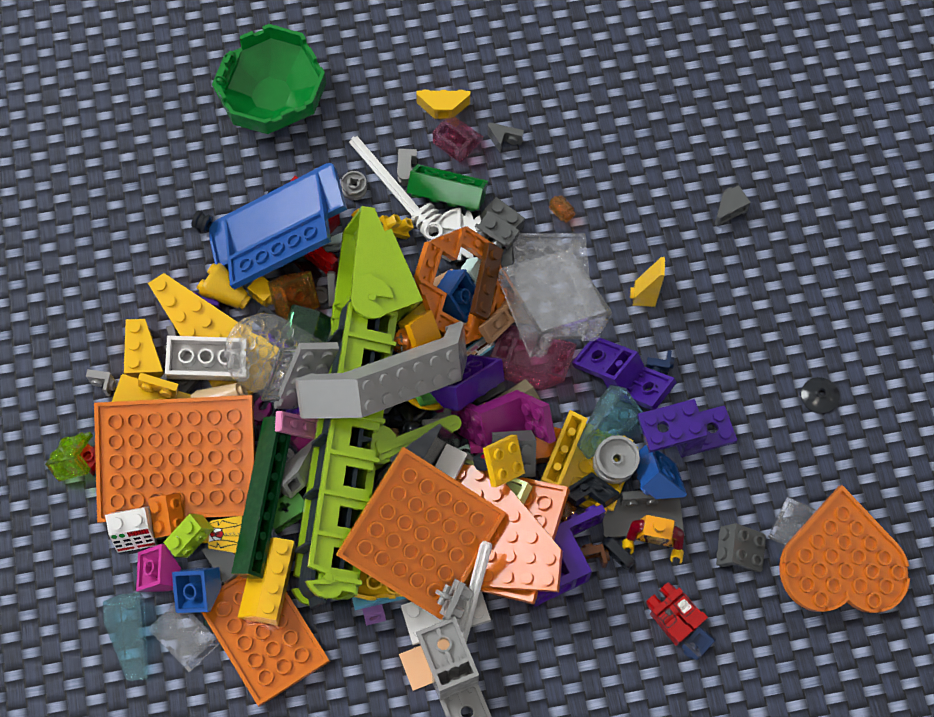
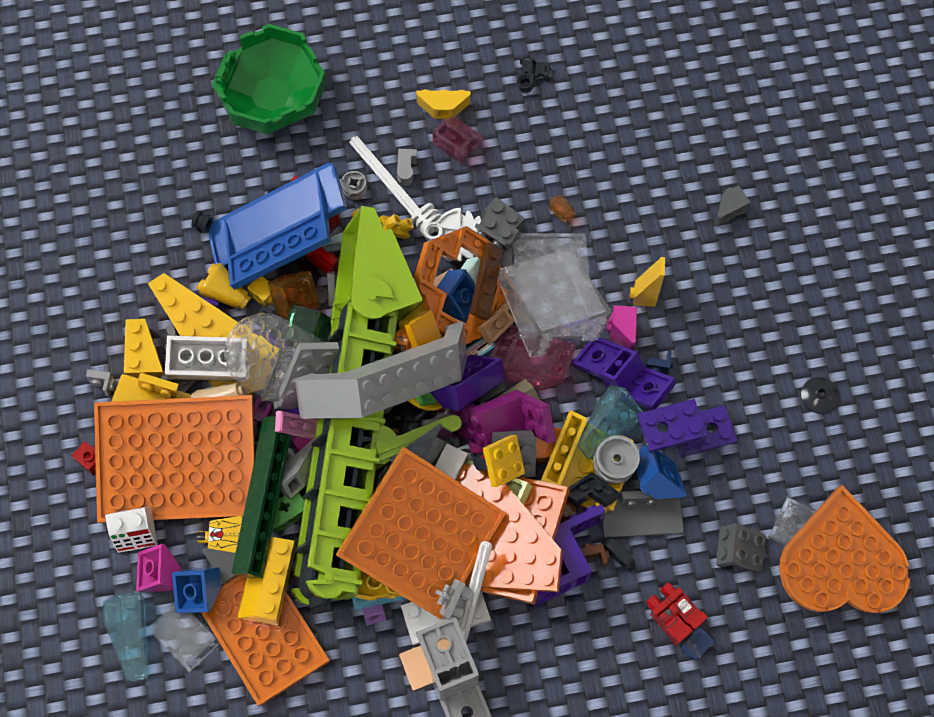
clear neon green bracket [45,432,93,481] -> none
orange bracket [148,493,184,538] -> none
lime brick [163,514,214,558] -> none
green brick [406,164,488,211] -> none
dark grey slope [487,122,524,153] -> none
torso [622,515,684,563] -> none
none -> black piece [517,58,550,93]
none -> dark pink slope [606,305,637,350]

